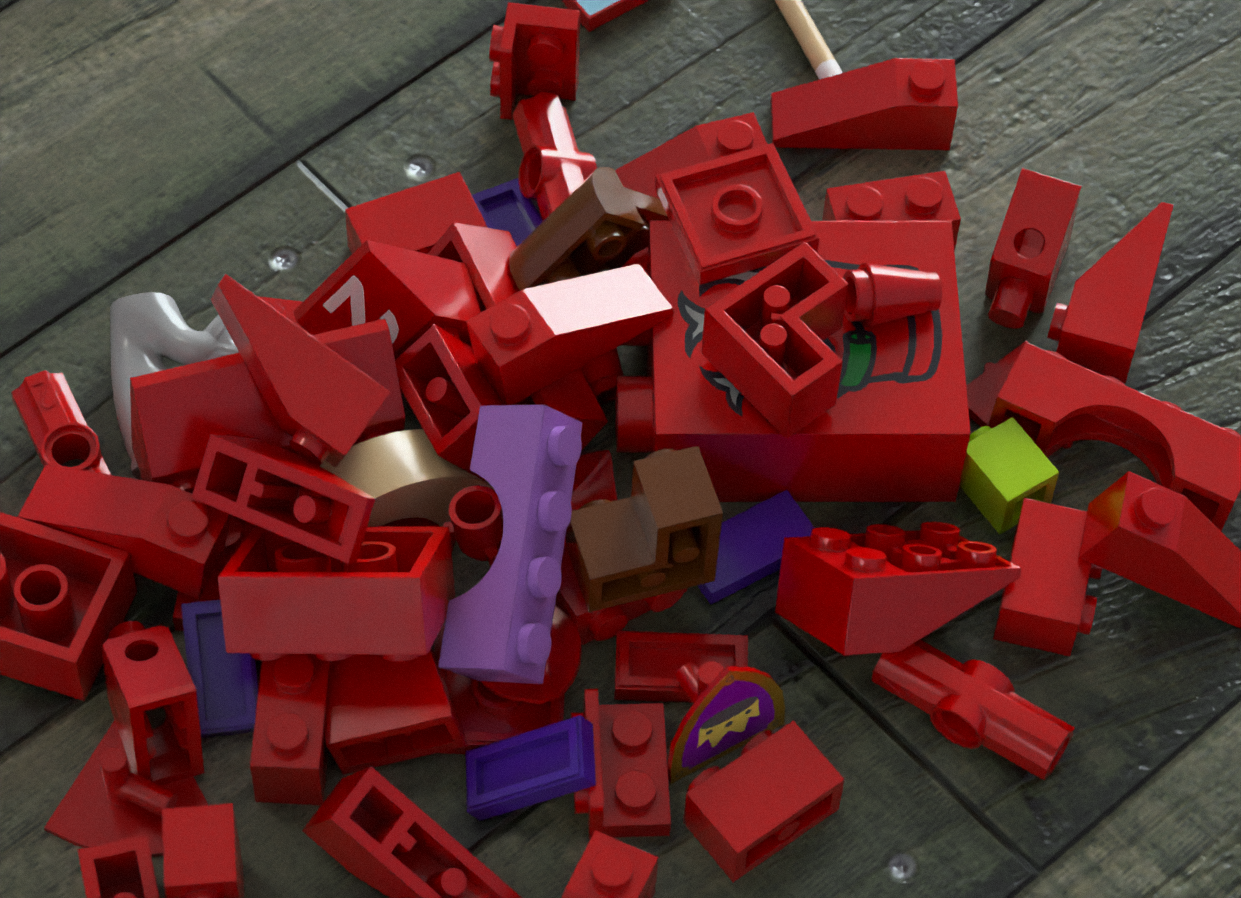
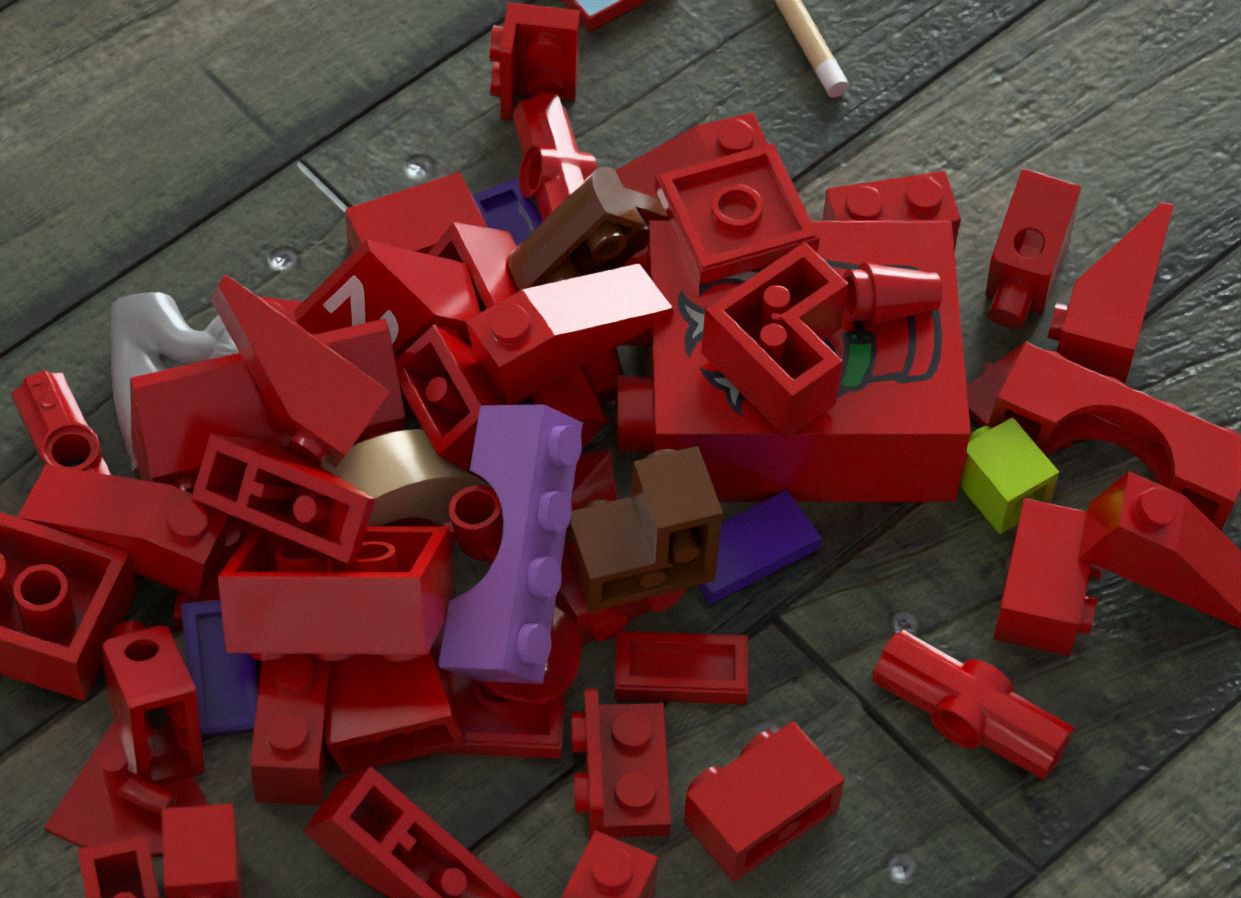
dark purple tile [465,715,596,821] -> none
shield [668,661,785,784] -> none
red slope [771,58,958,151] -> none
red slope [775,521,1021,656] -> none

